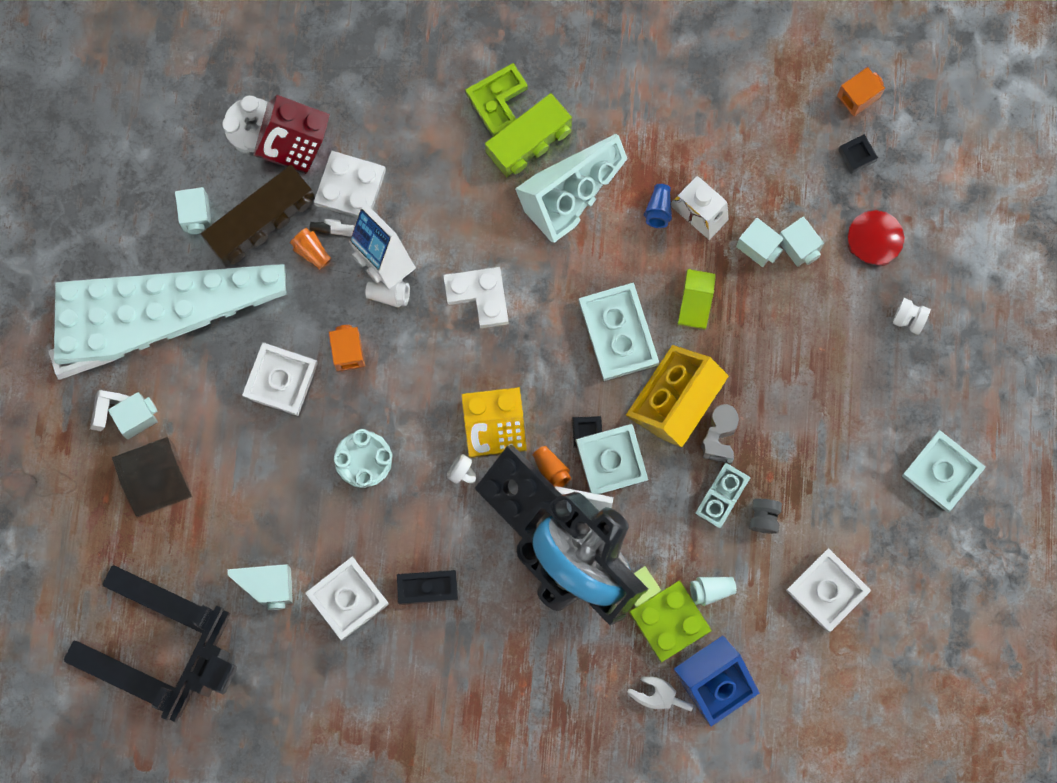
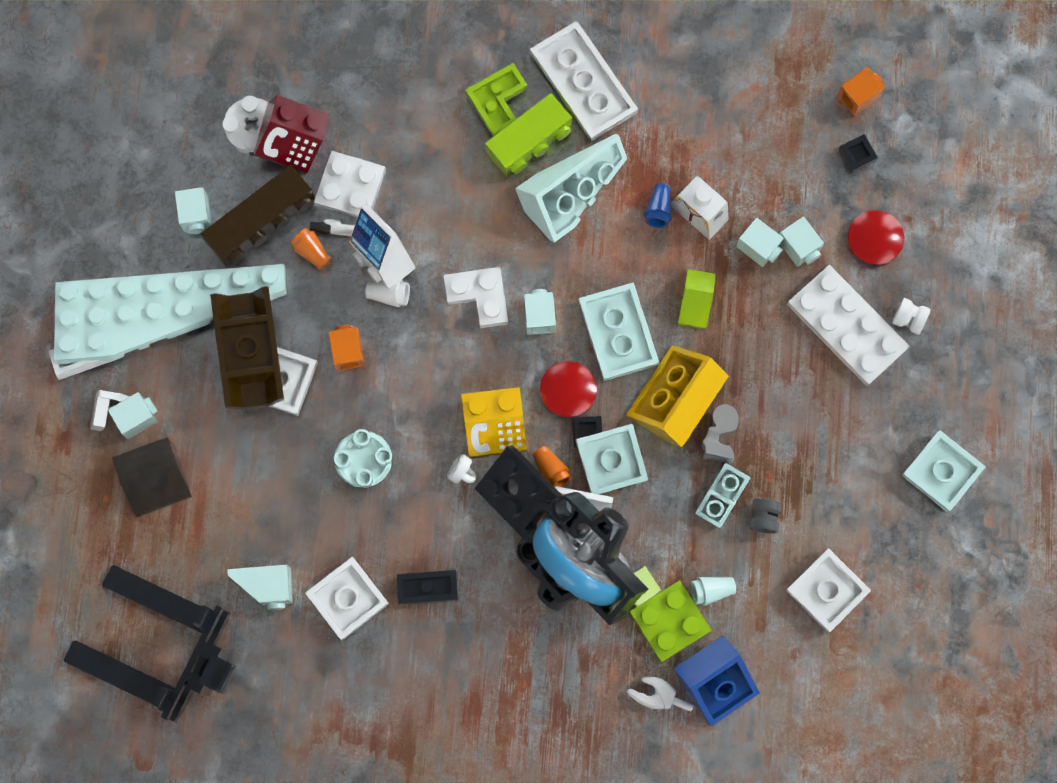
none -> dark brown piece [210,286,284,410]
none -> light aqua brick [524,289,556,335]
none -> white plate [530,21,638,141]
none -> red dish [540,361,597,417]
none -> white plate [787,264,910,387]

